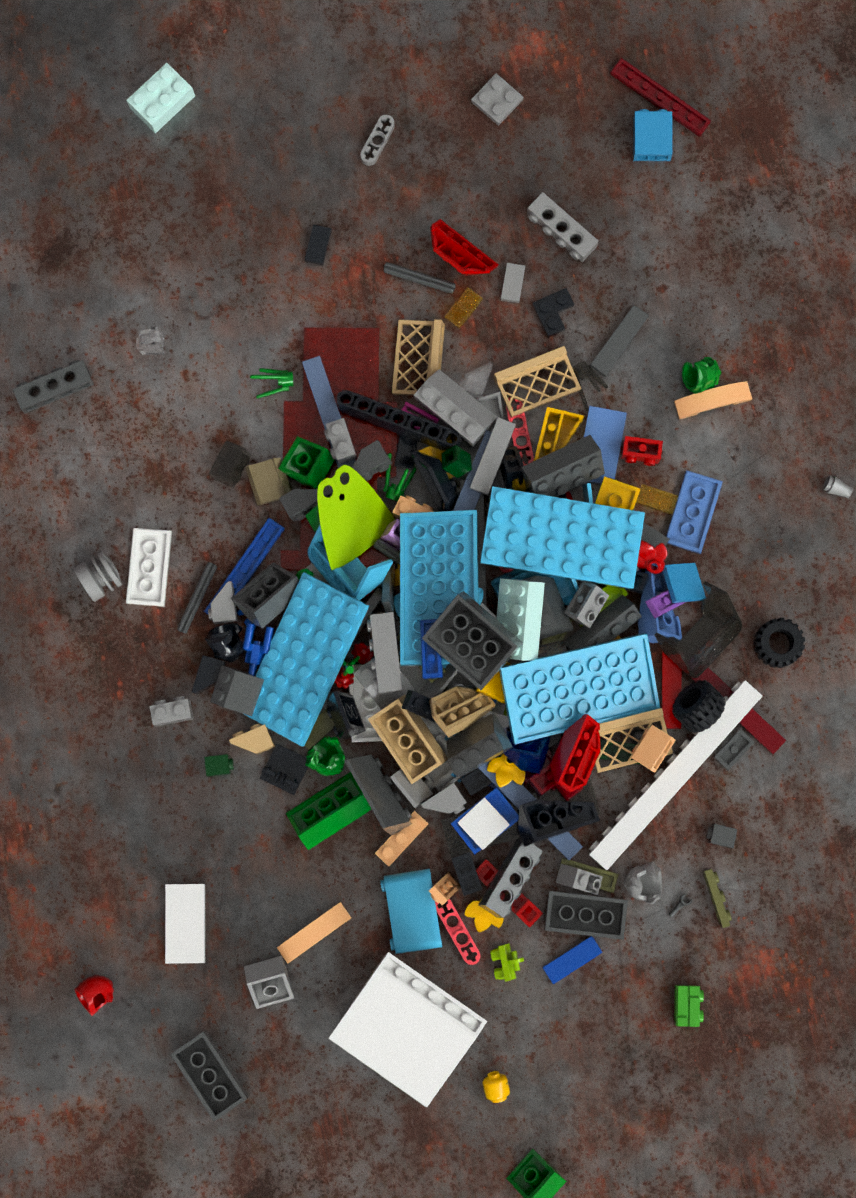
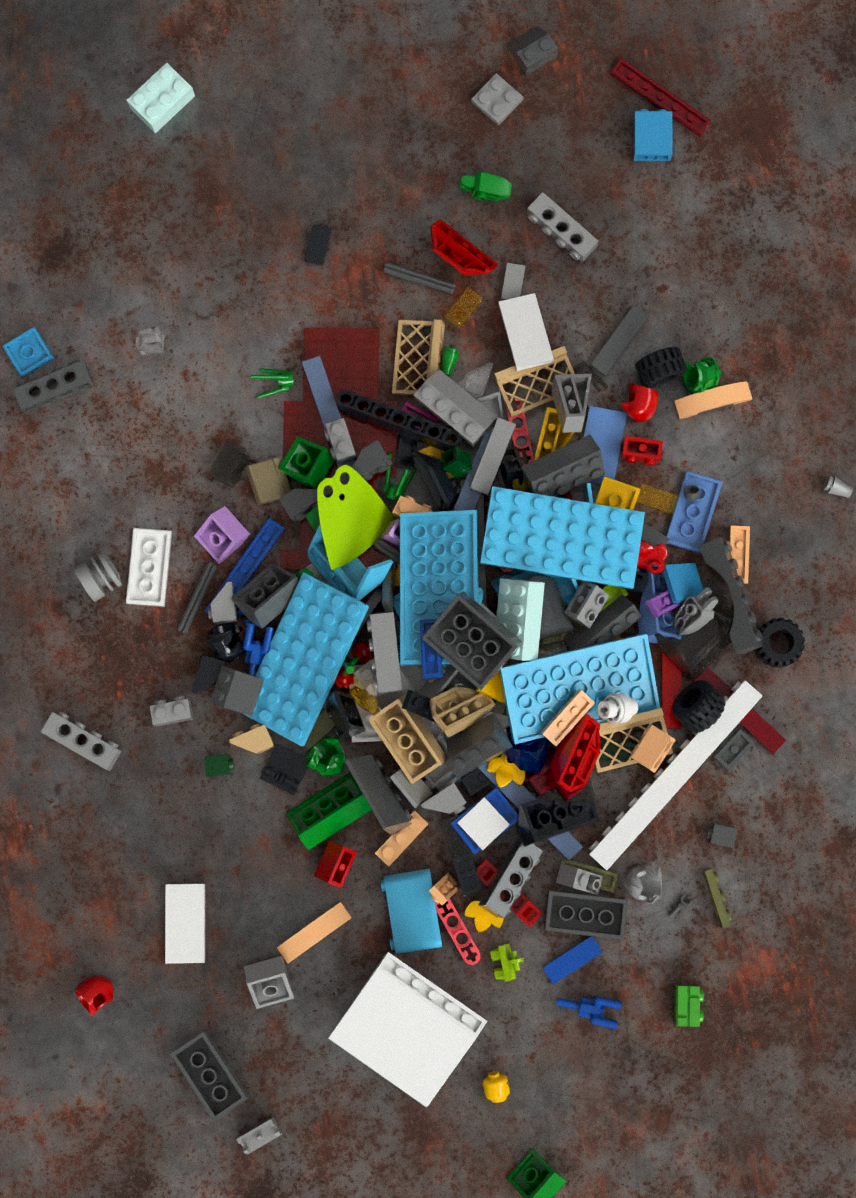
light grey beam [360,115,395,166] -> none
black plate [532,288,574,338] -> none
none -> dark azure tile [2,327,54,378]
none -> light grey brick [41,711,122,771]
none -> lavender slope [194,506,250,564]
none -> light grey hinge [236,1116,282,1154]
none -> red brick [314,840,357,888]
none -> clear yellow plate [349,686,380,716]
none -> green cone [441,347,460,376]
none -> green hinge [458,172,512,201]
none -> white tile [498,293,554,371]
none -> dark grey slope [506,26,558,76]
none -> light nougat plate [540,689,595,746]
none -> light grey wedge [551,374,592,433]
none -> blue plant [556,996,622,1030]
none -> white piece [597,692,638,724]
none -> red piece [621,382,658,423]
none -> black tyre [635,347,688,388]
none -> light grey hinge [673,587,718,635]
none -> dark grey hinge [684,485,700,502]
none -> dark grey arch [699,537,763,655]
none -> light nougat plate [729,526,750,584]

